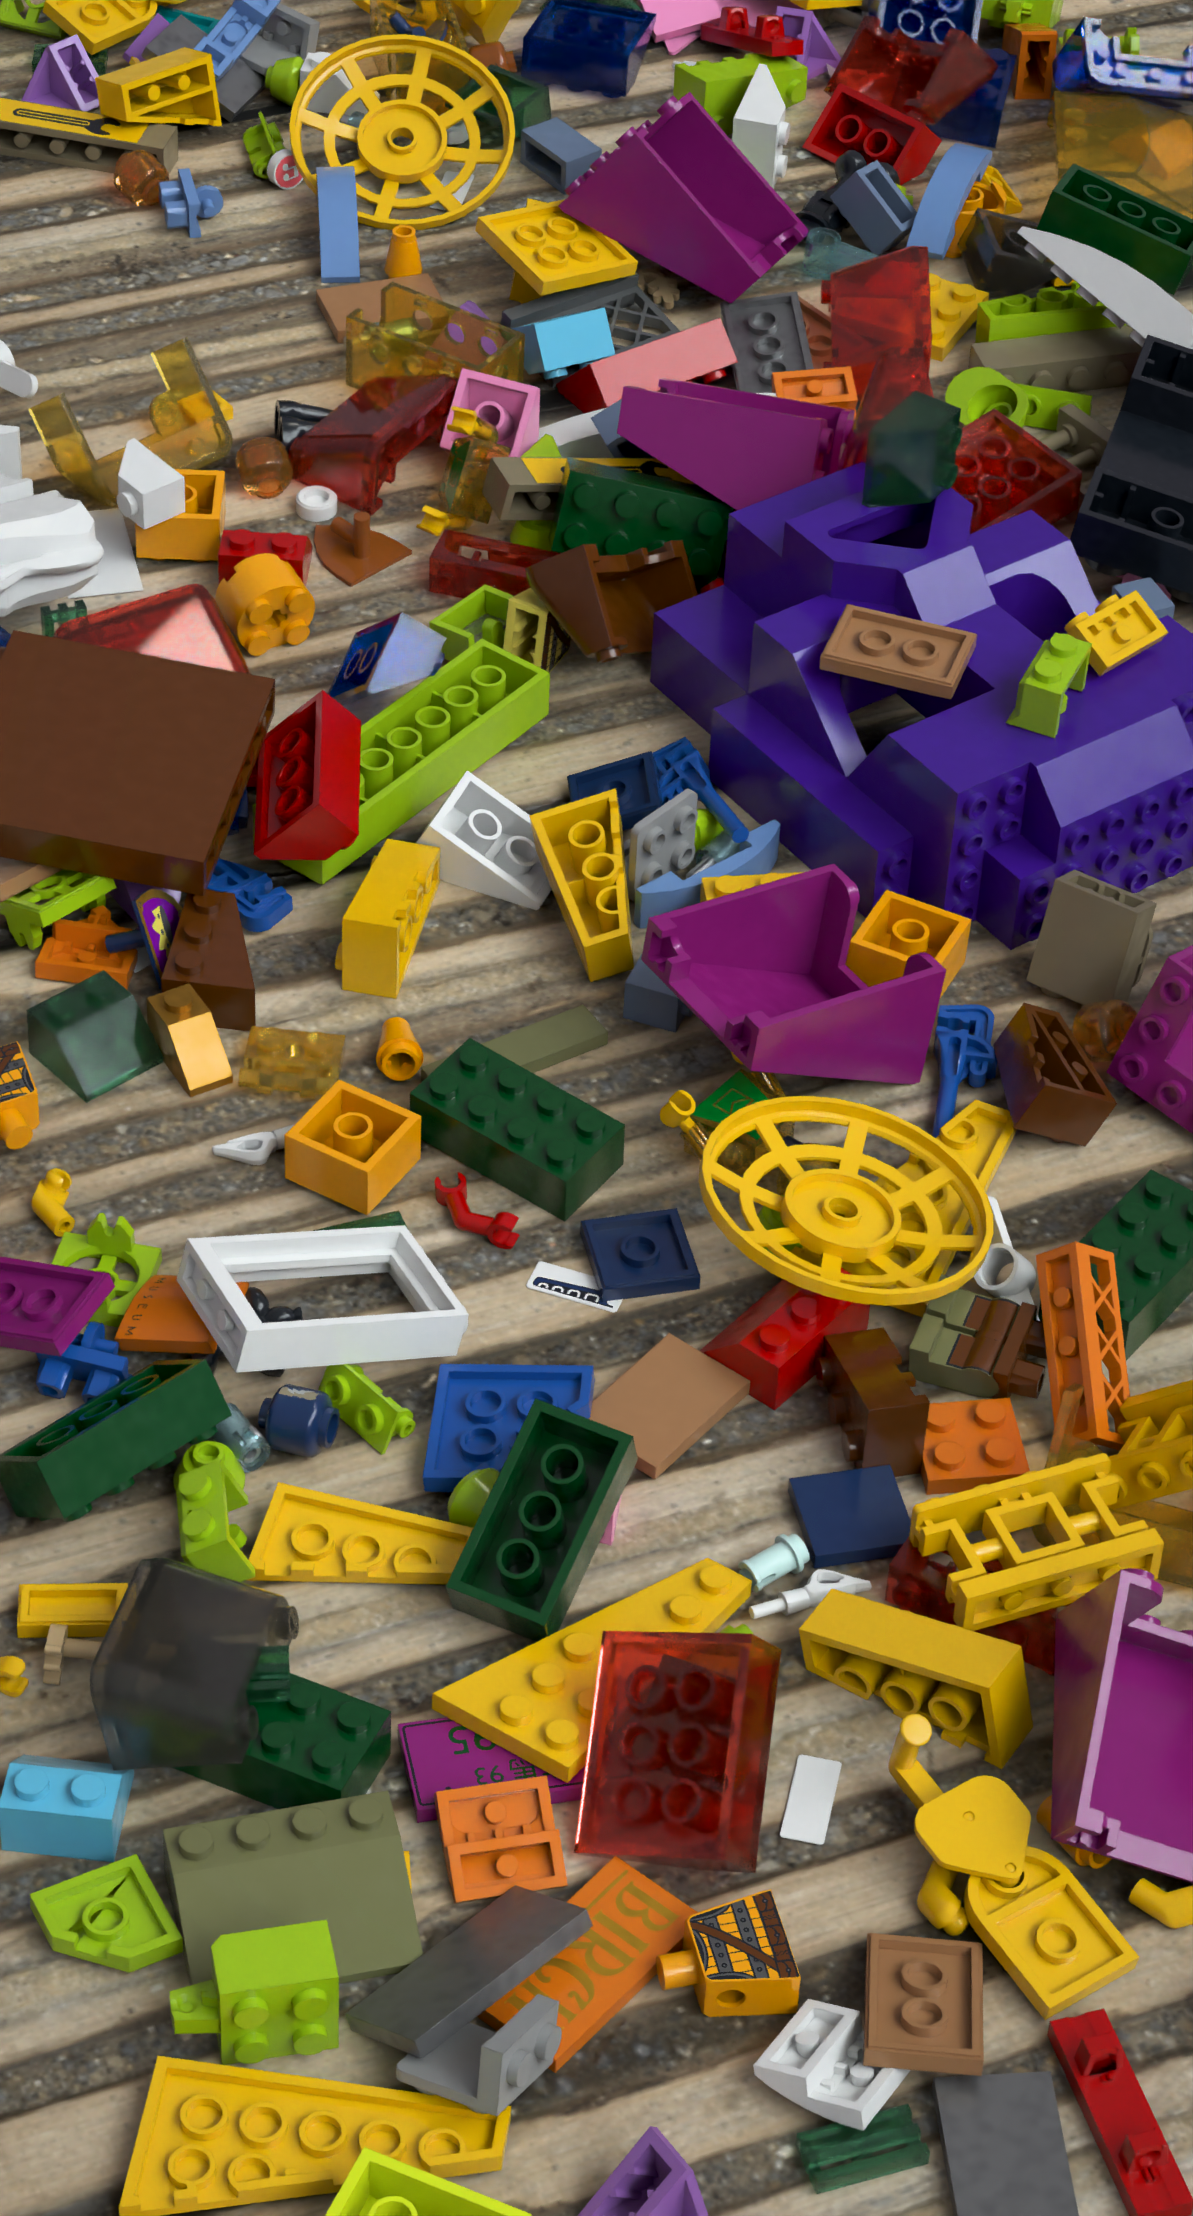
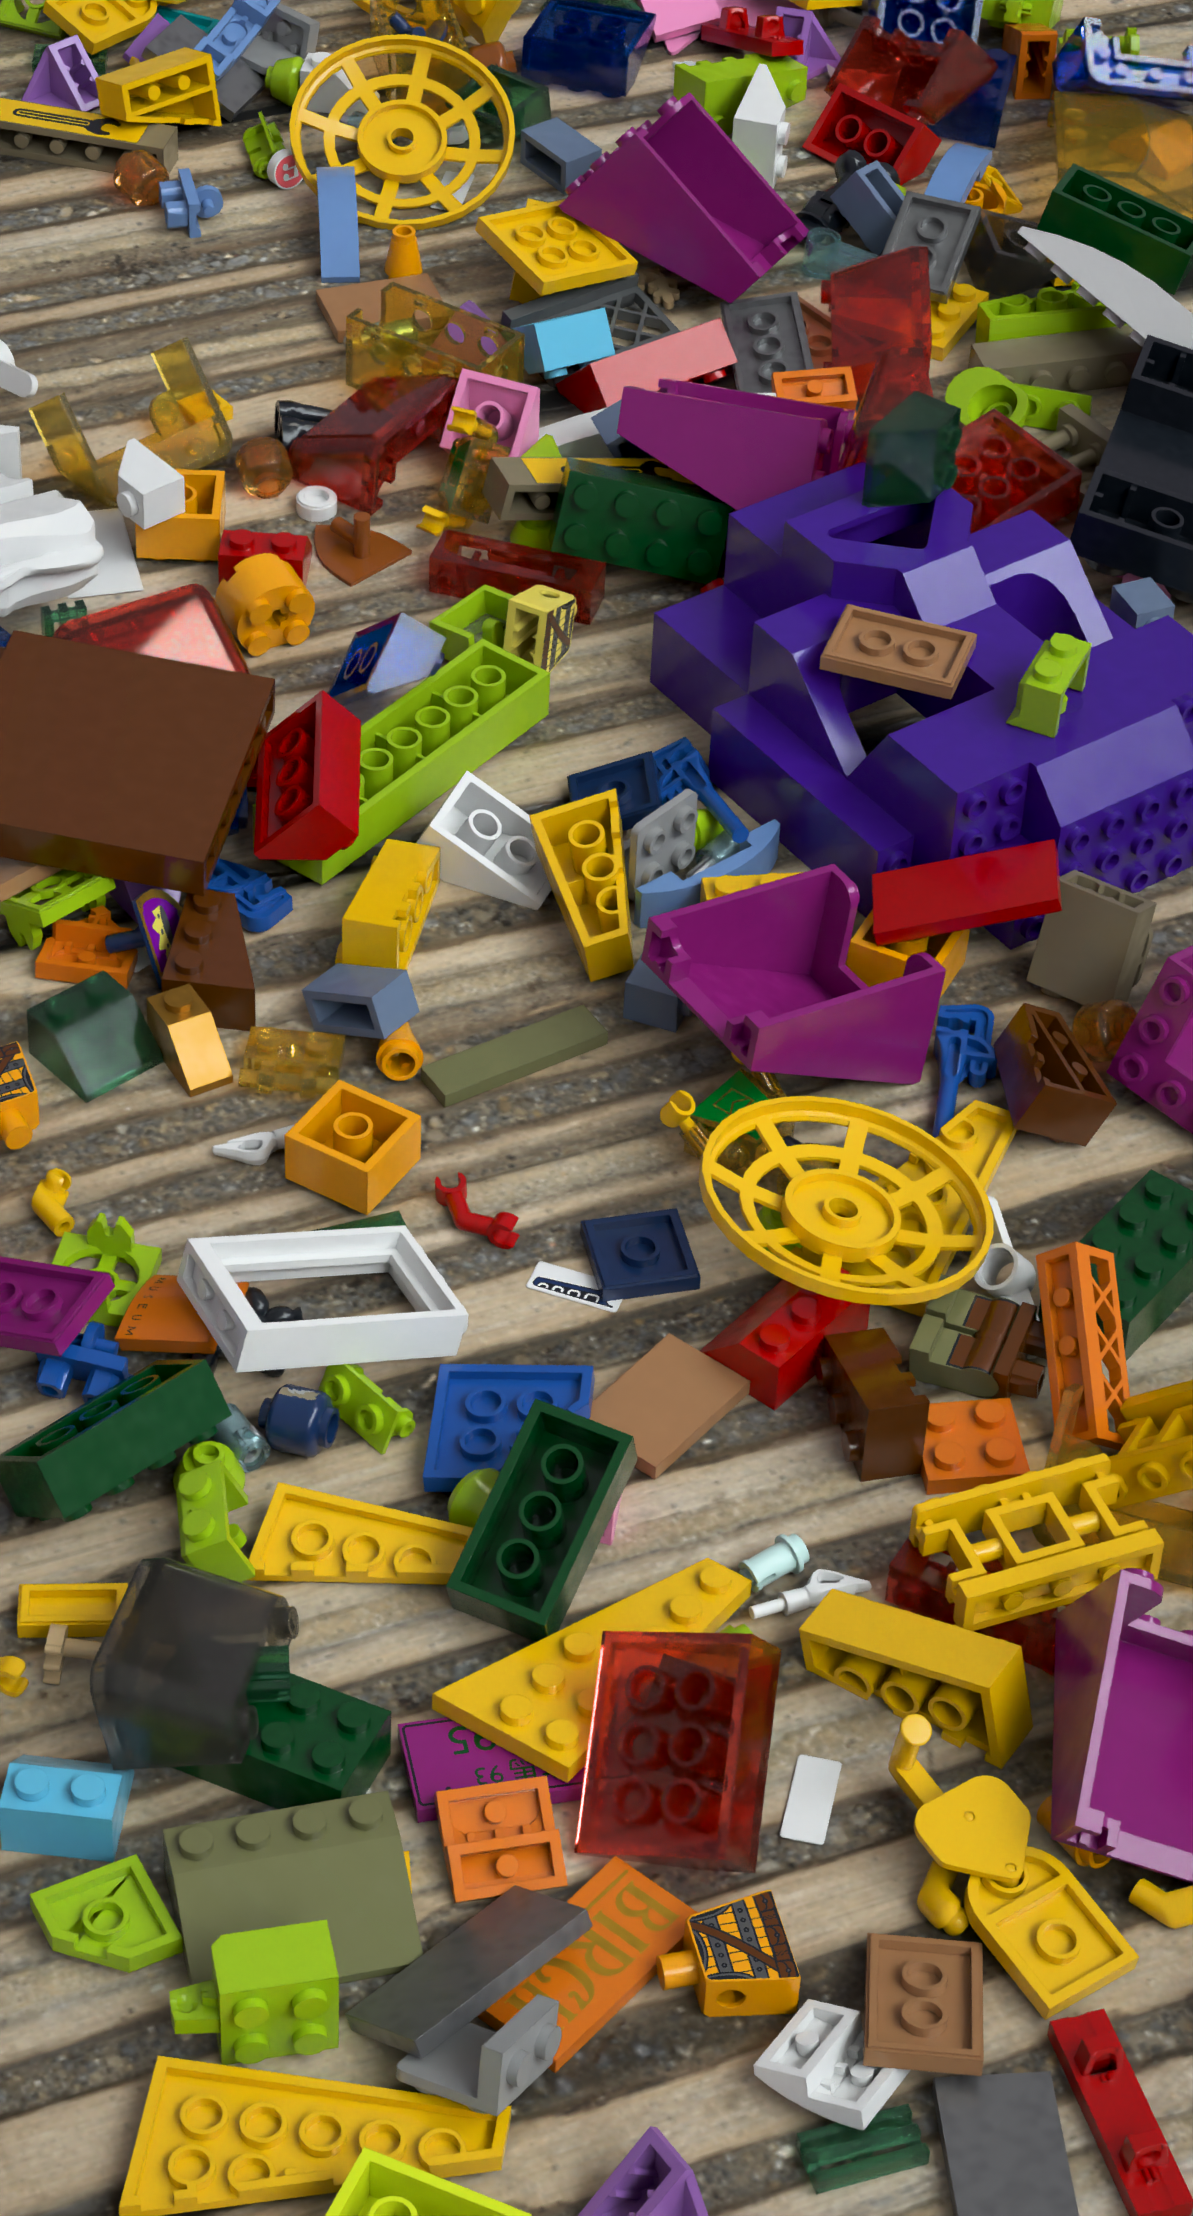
dark green brick [410,1038,625,1222] -> none
reddish brown windscreen [525,540,698,664] -> none
dark blue tile [788,1464,917,1568] -> none
yellow bracket [1064,590,1169,676] -> none
none -> sand blue brick [302,963,420,1039]
none -> flat silver tile [872,191,981,304]
none -> red tile [872,839,1062,946]

